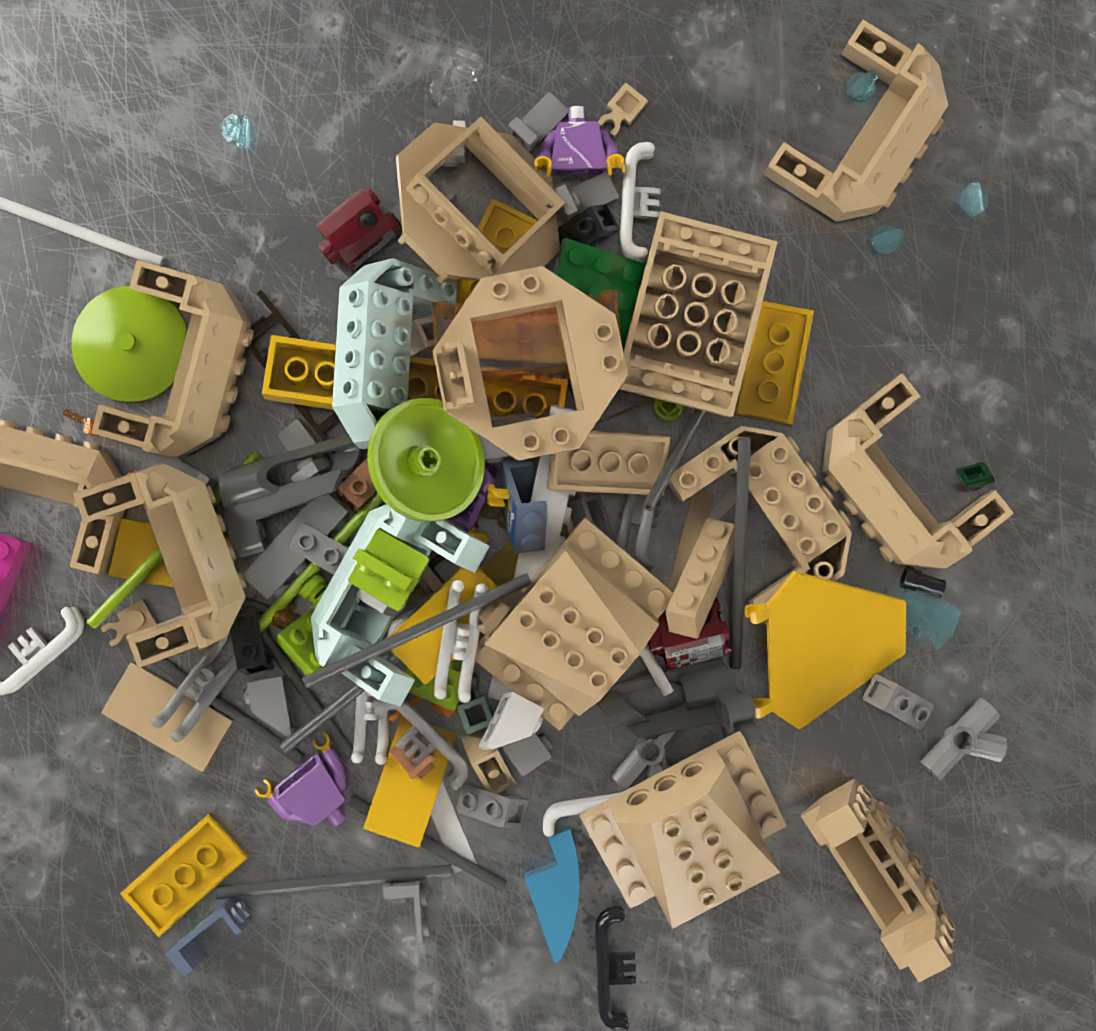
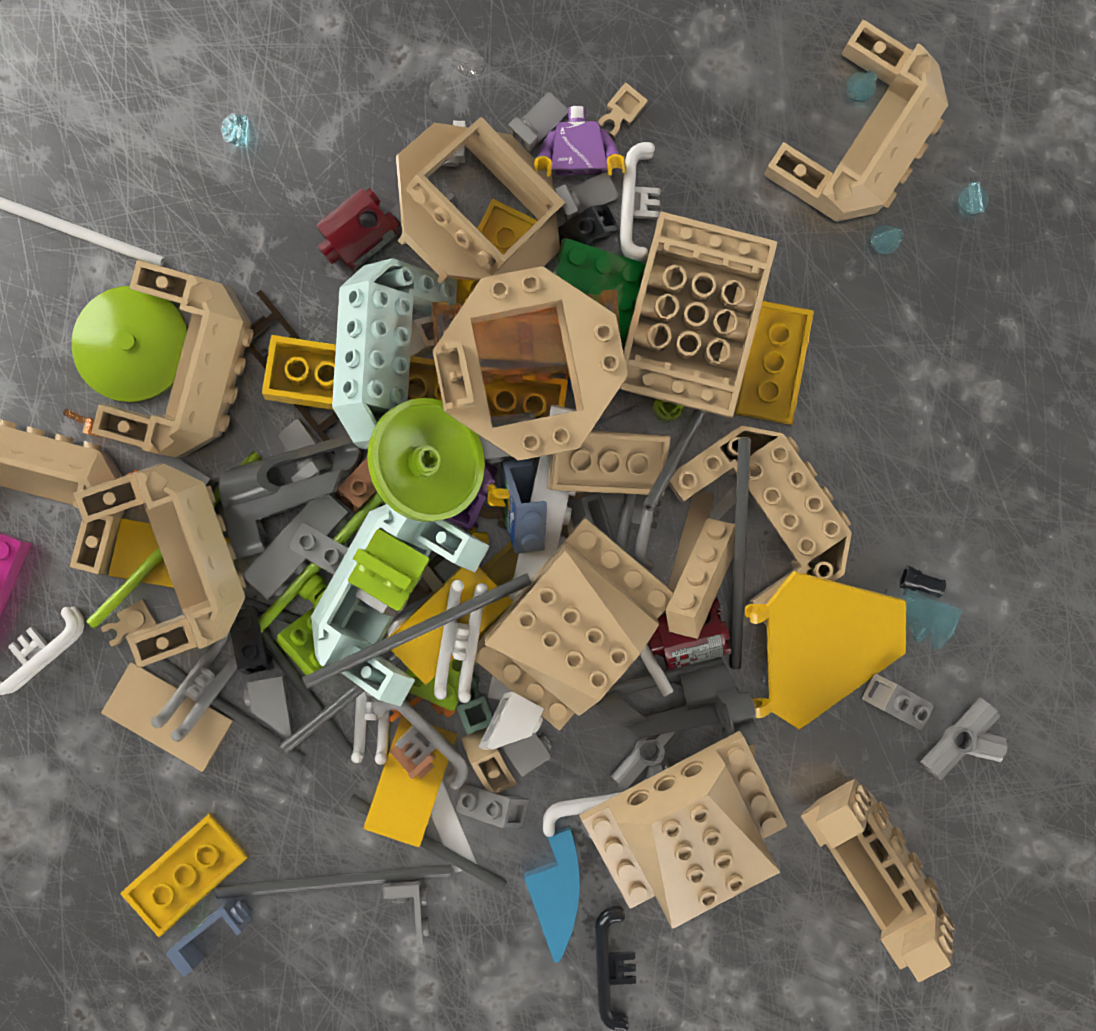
medium lavender torso [255,732,346,827] -> none
clear orange hand [272,596,297,630] -> none
tan plate [477,590,523,635] -> none
tan wedge [822,373,1014,569] -> none
dark green slope [956,462,995,491] -> none

